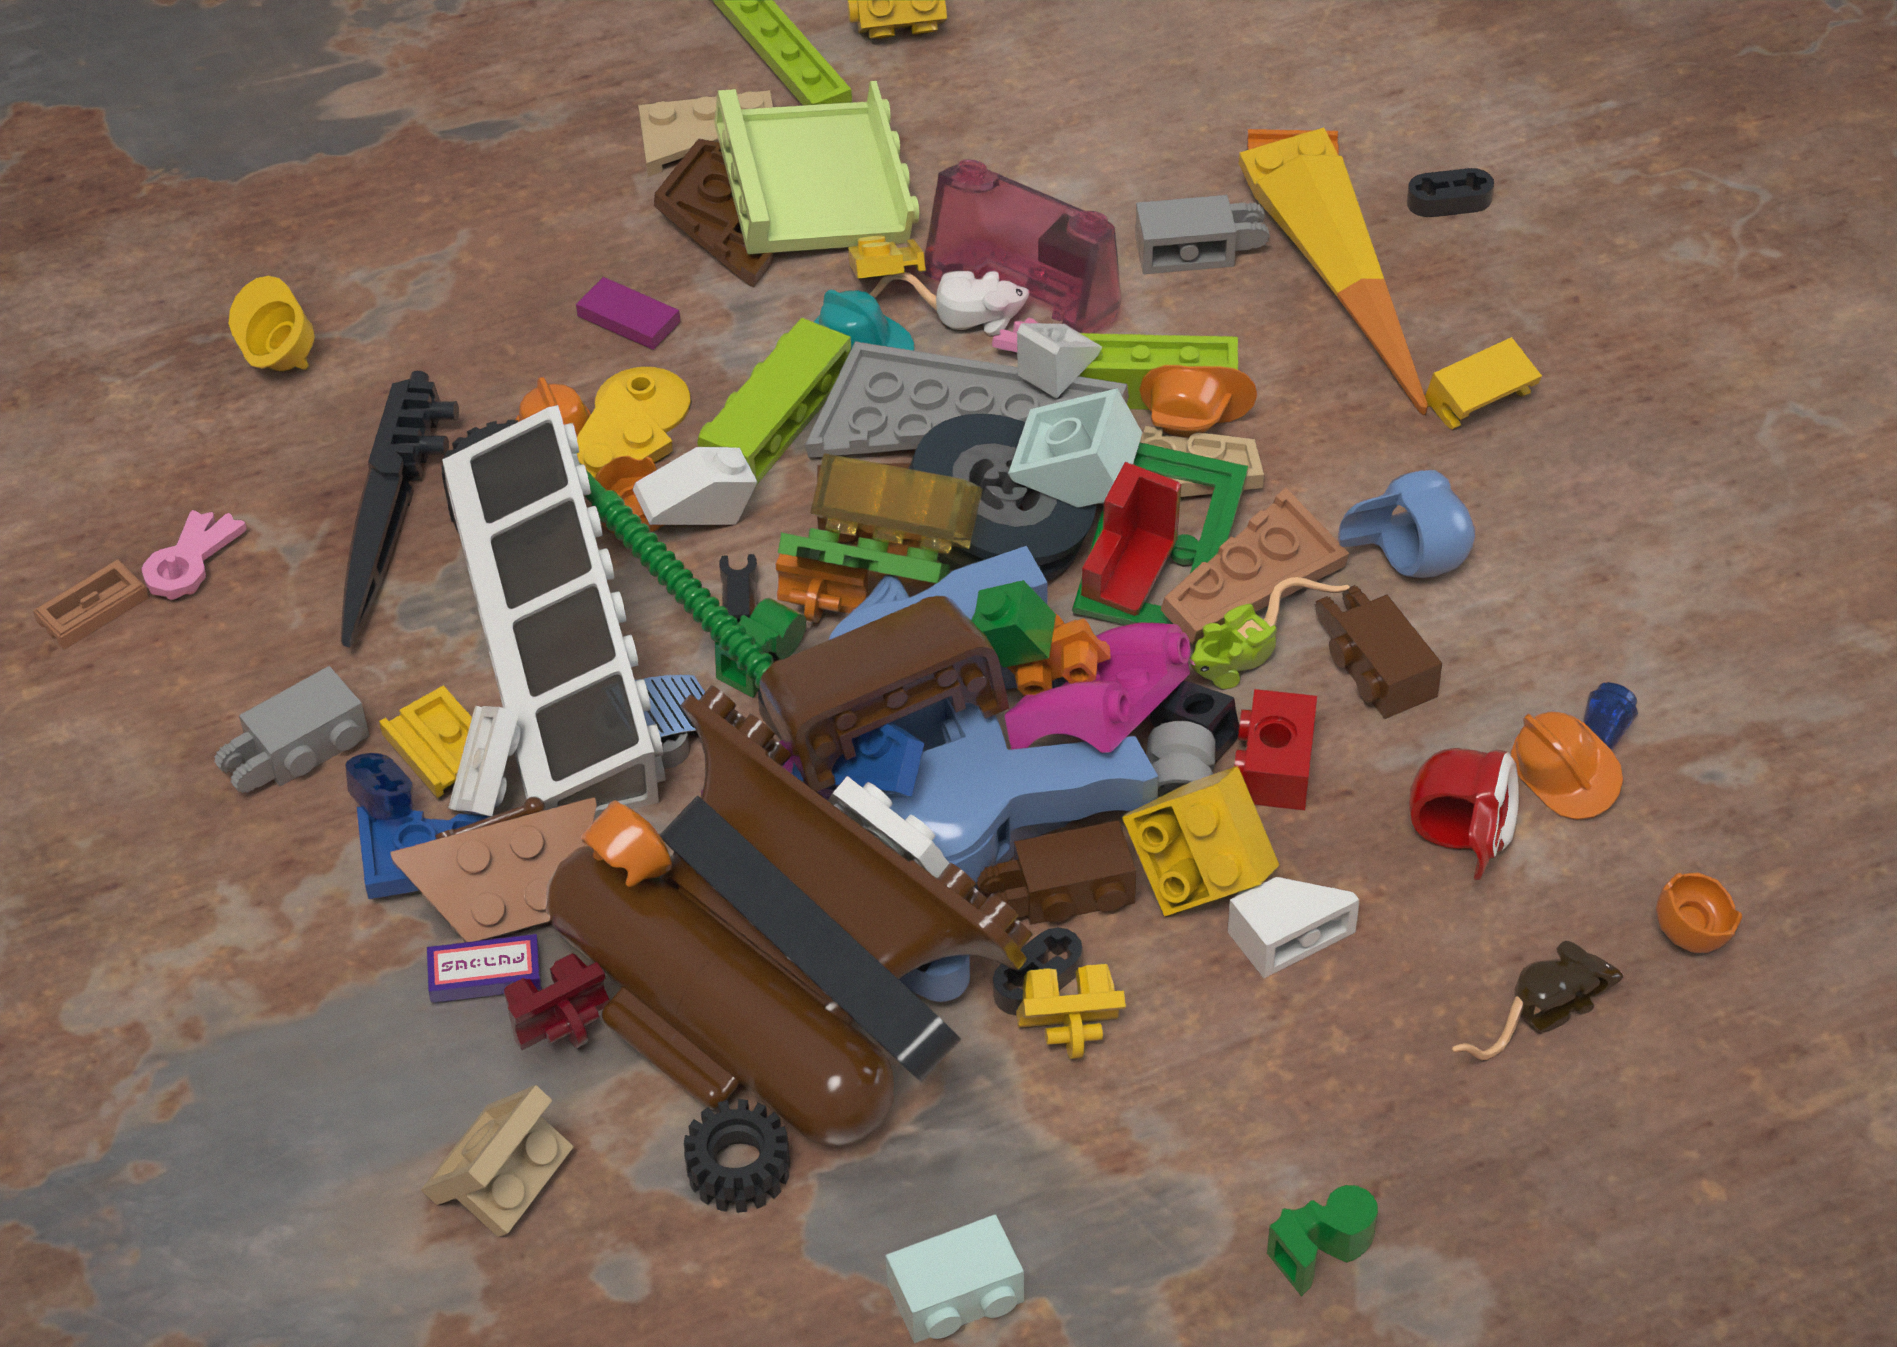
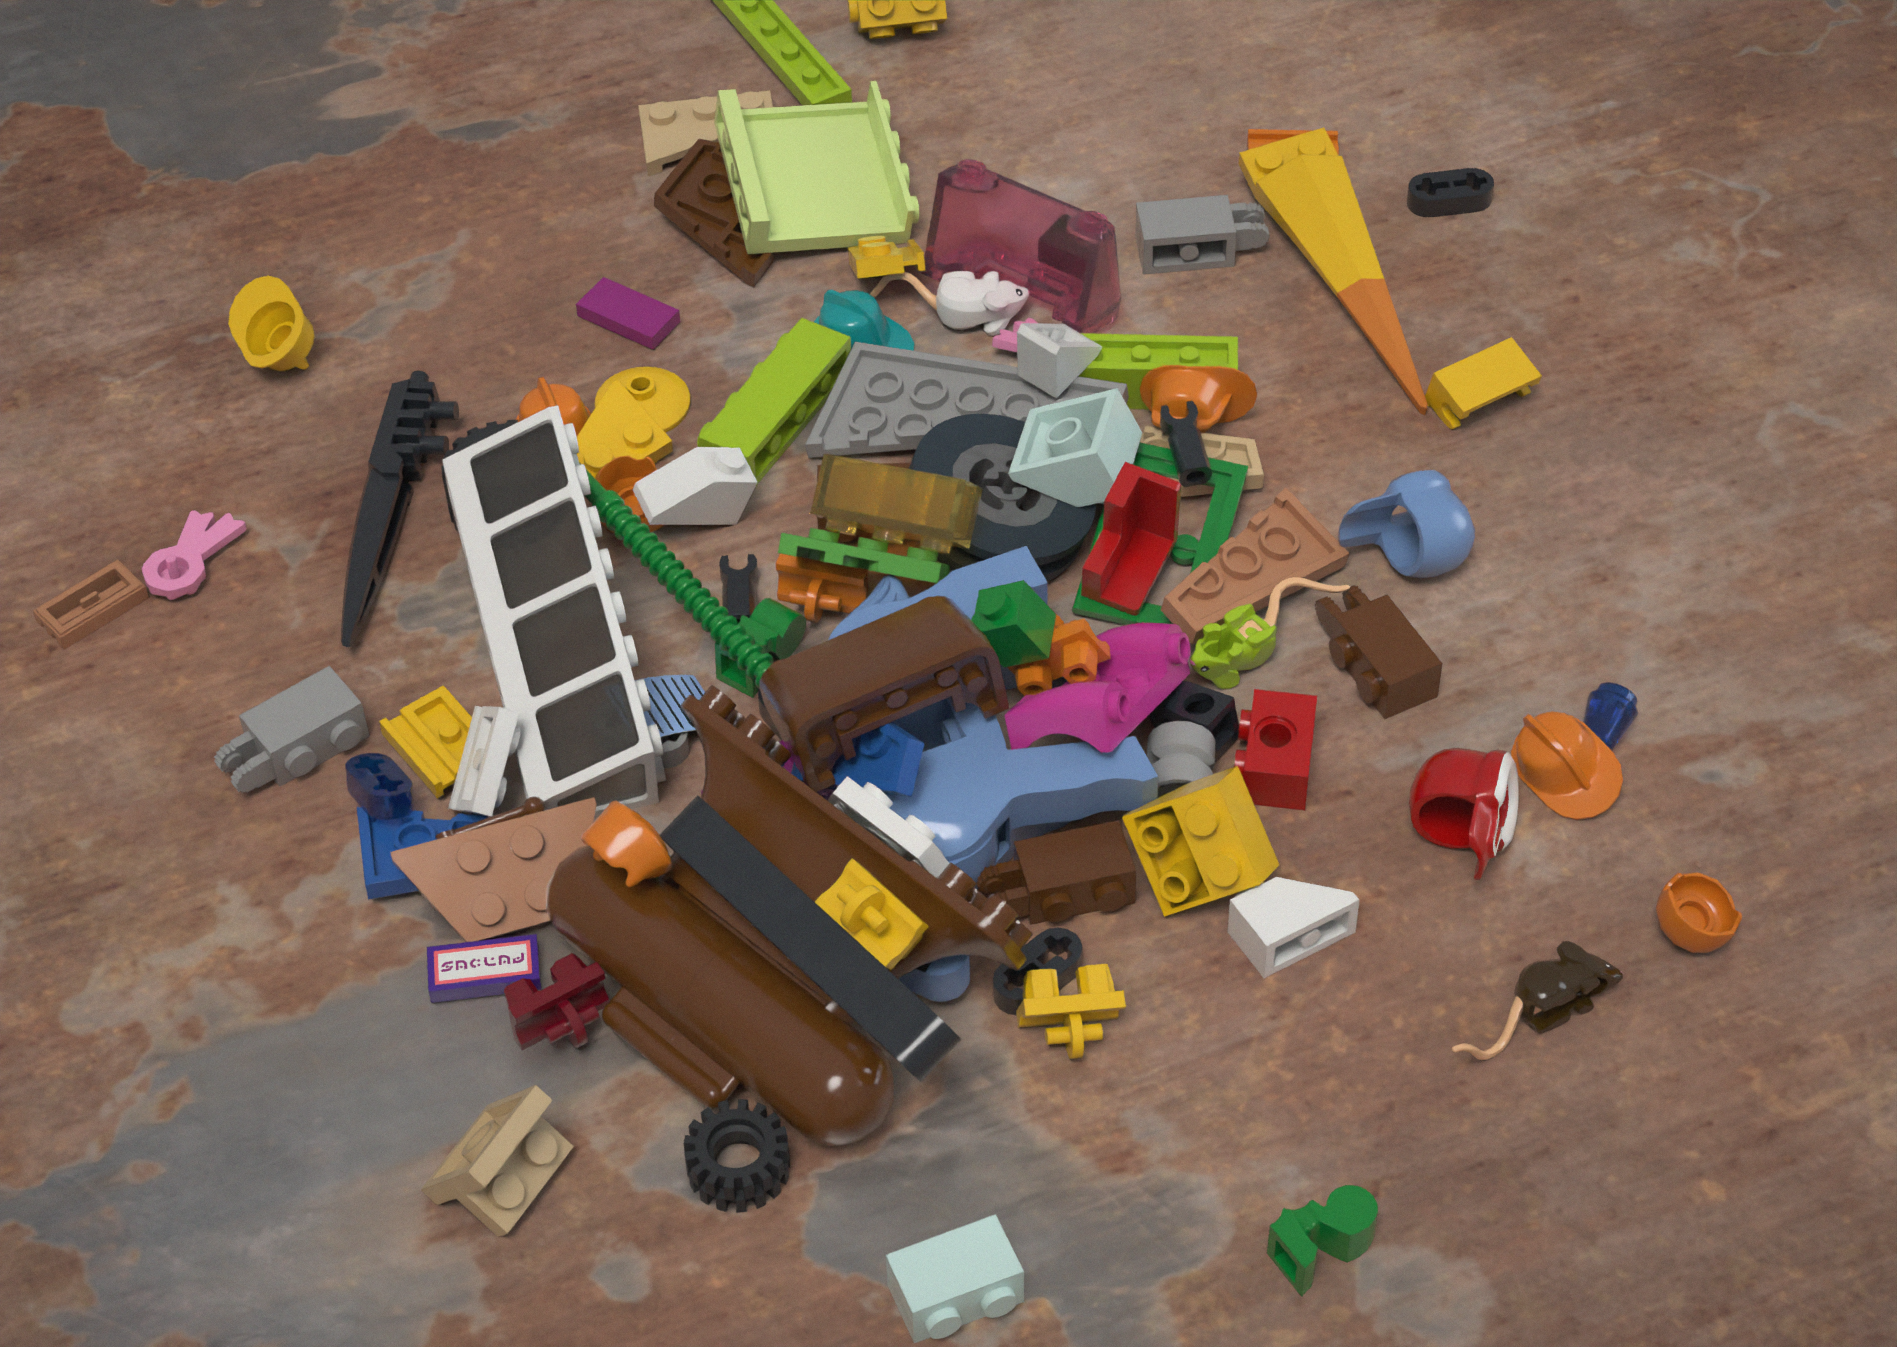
none -> yellow hips [815,858,929,970]
none -> black bar [1160,401,1212,487]

